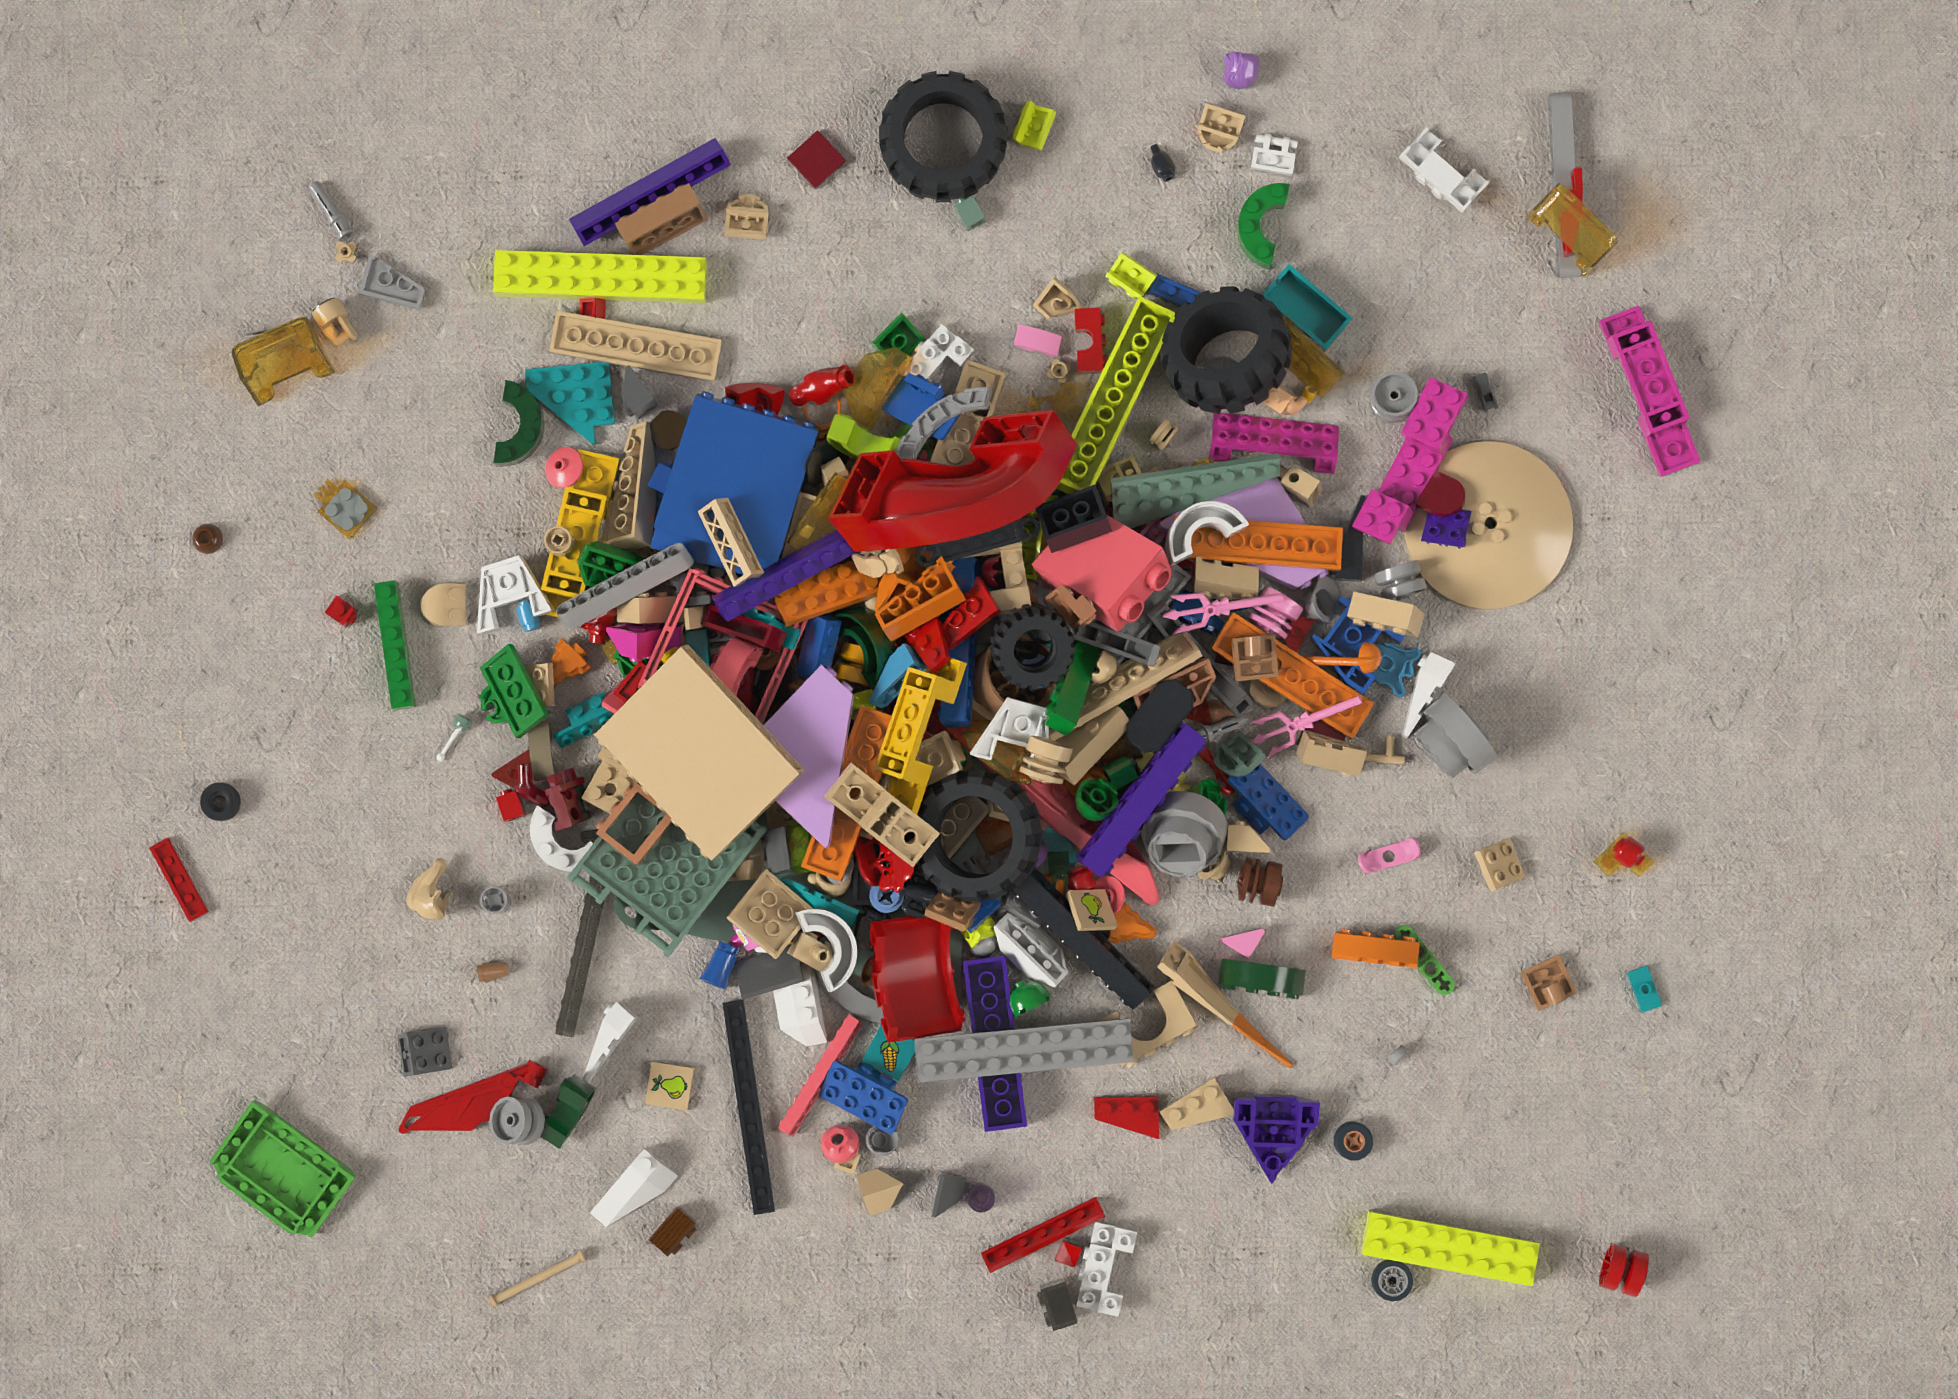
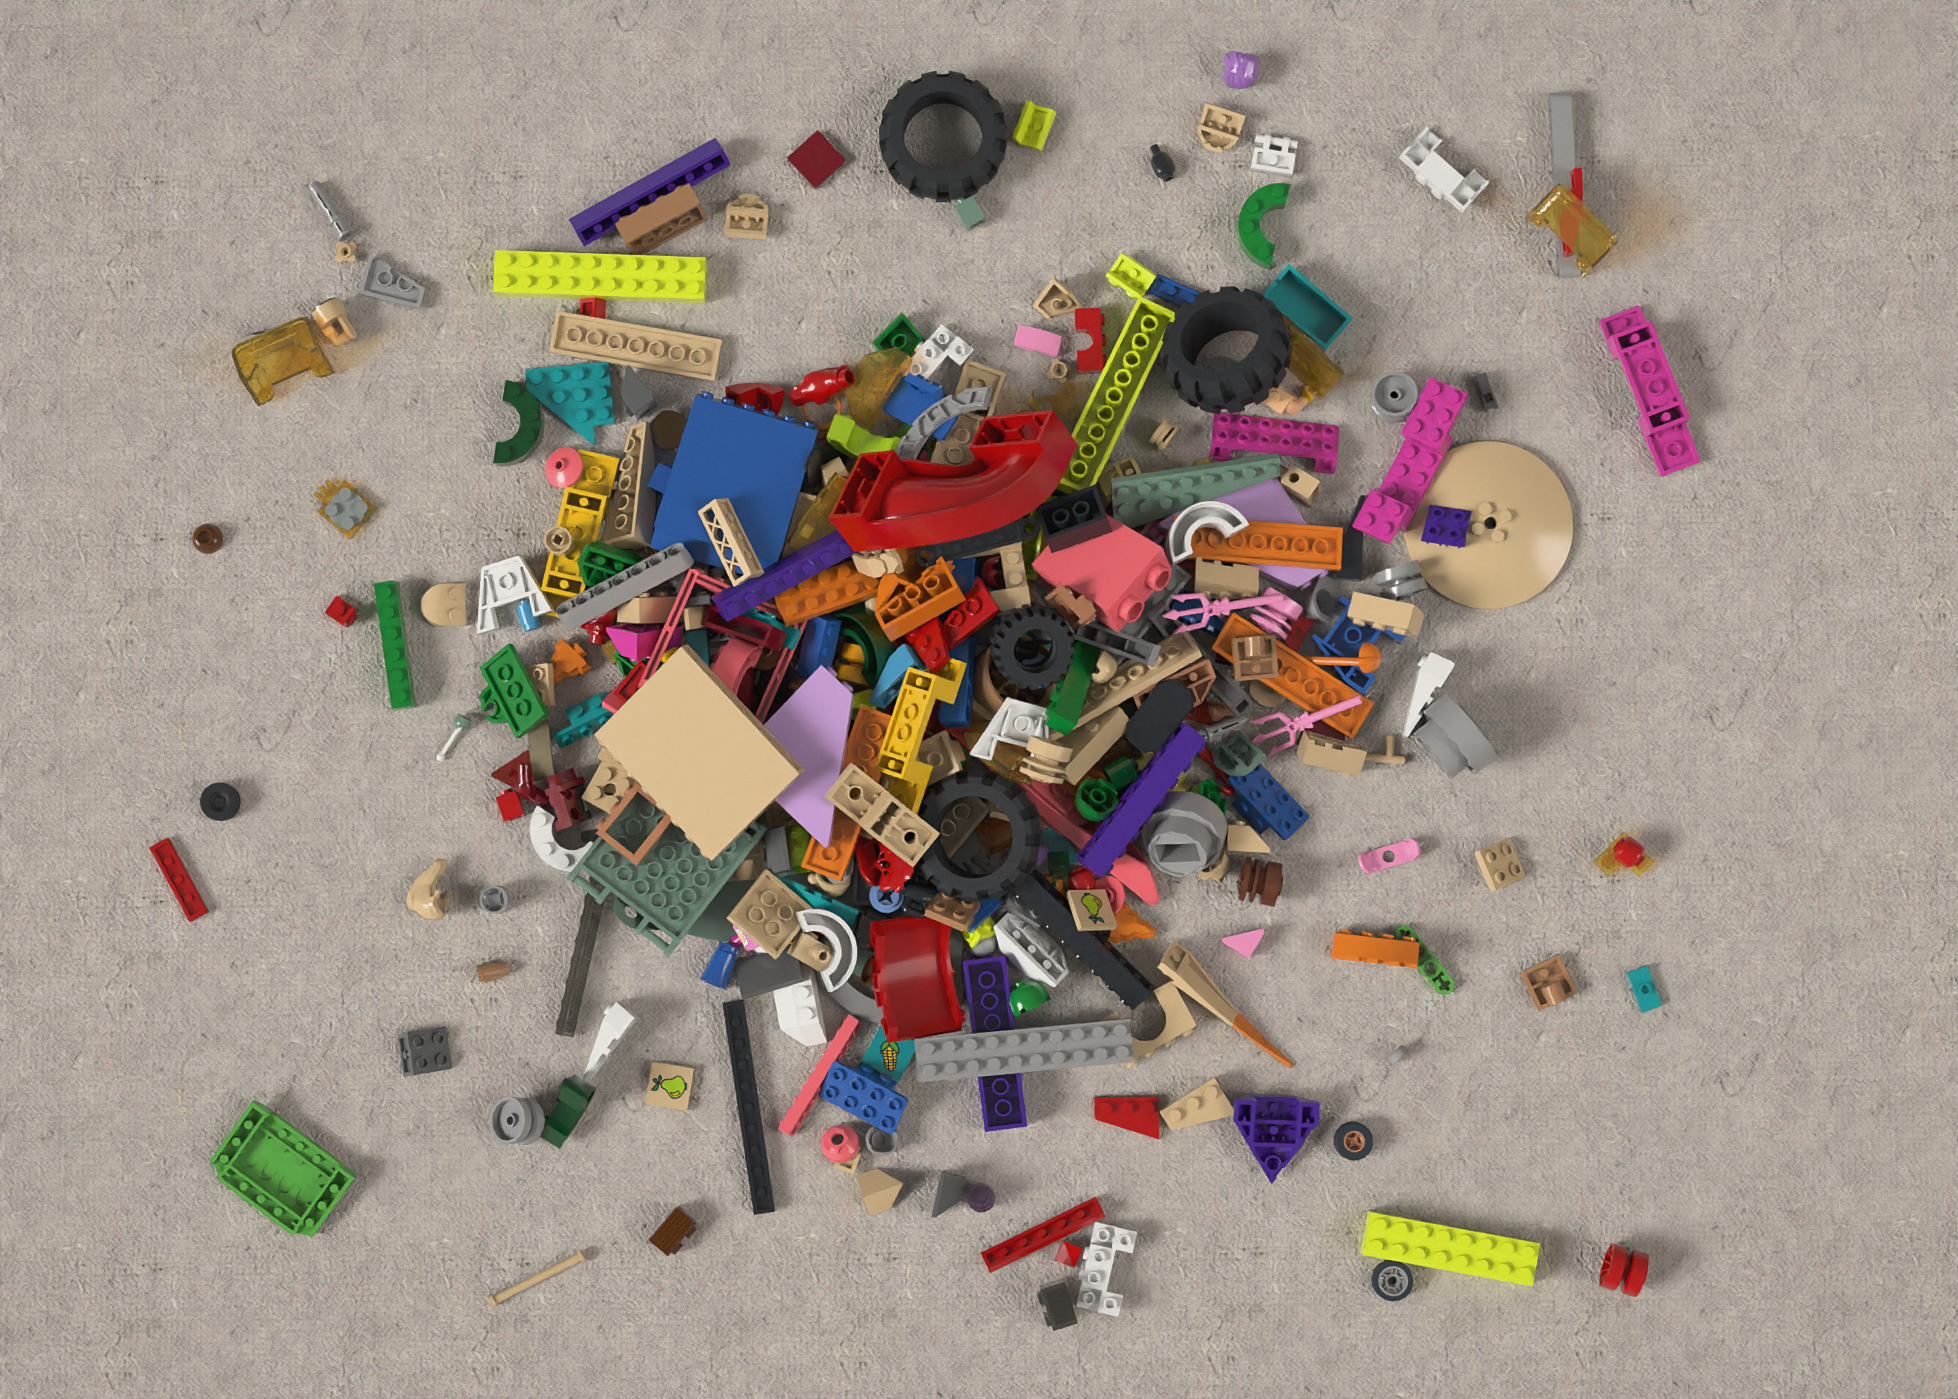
red wing [398,1059,548,1134] -> none
white wedge [590,1148,678,1227] -> none
dark green brick [1218,959,1306,999] -> none
dark azure tile [1371,642,1421,698] -> none
dark red tile [1415,470,1466,517] -> none

